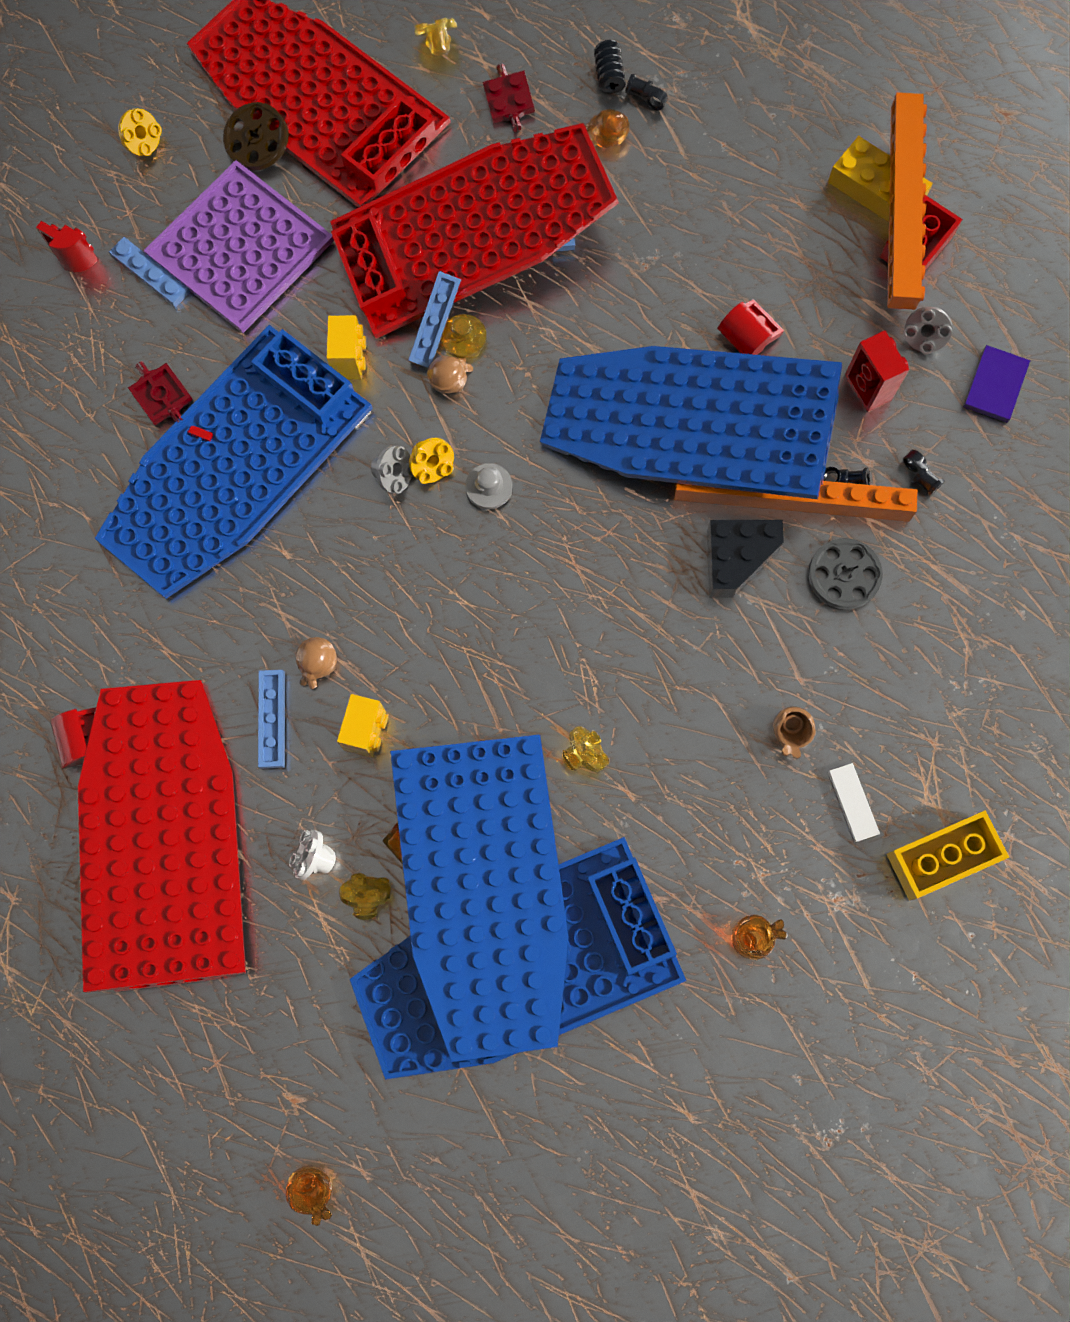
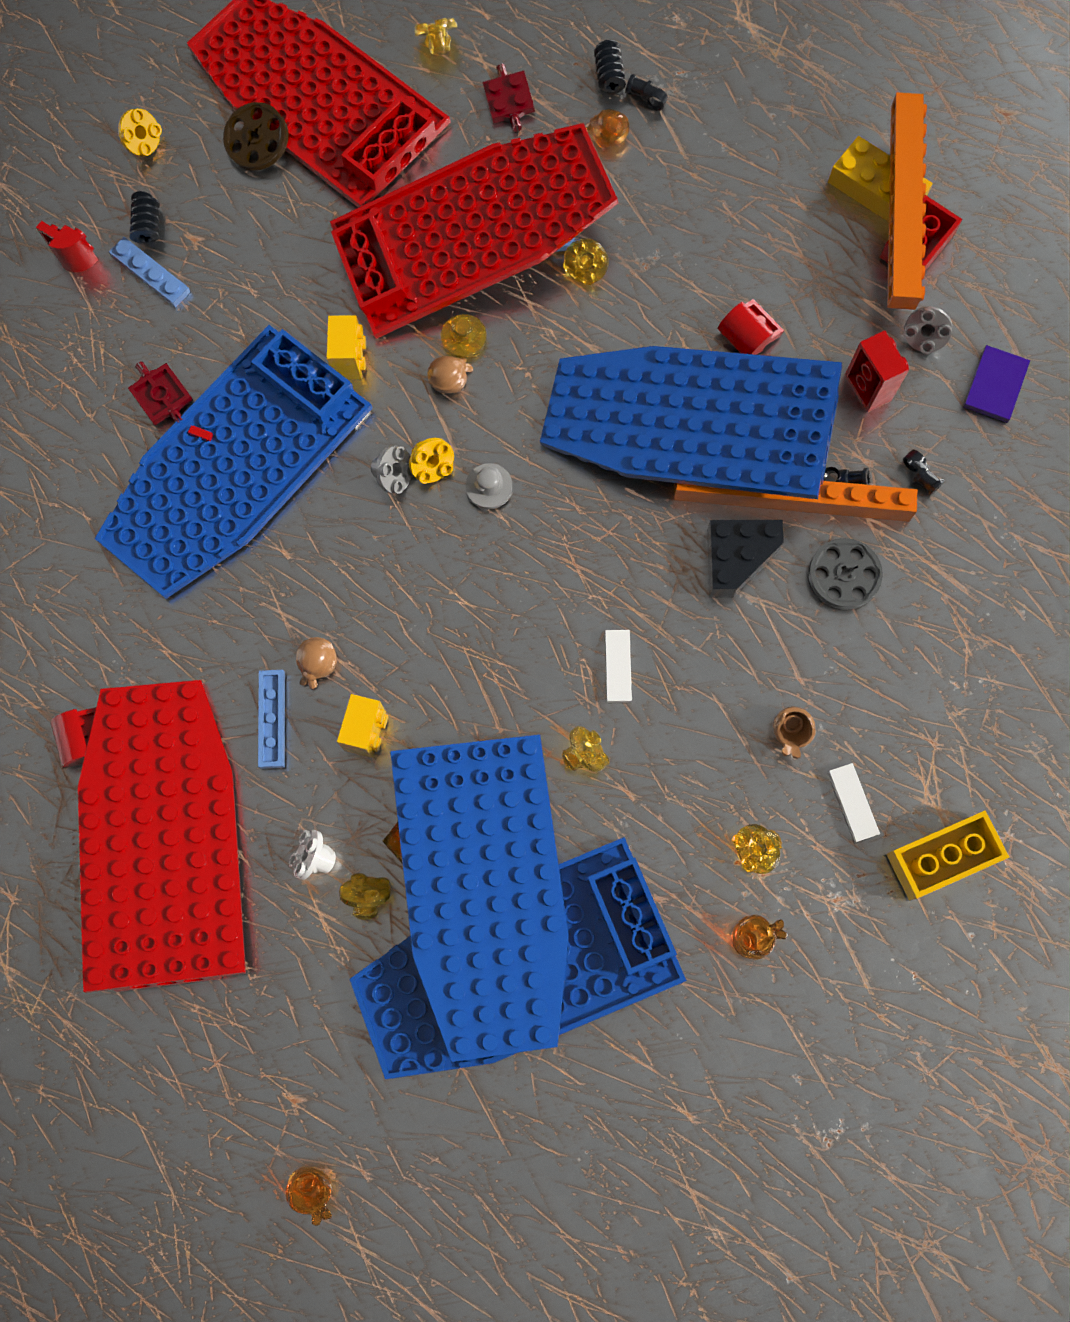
medium lavender plate [143,160,334,333] -> none
medium blue plate [409,271,461,368] -> none
none -> black piece [129,191,160,244]
none -> clear yellow plate [563,238,609,285]
none -> white tile [605,630,632,703]
none -> clear yellow plate [733,824,782,874]

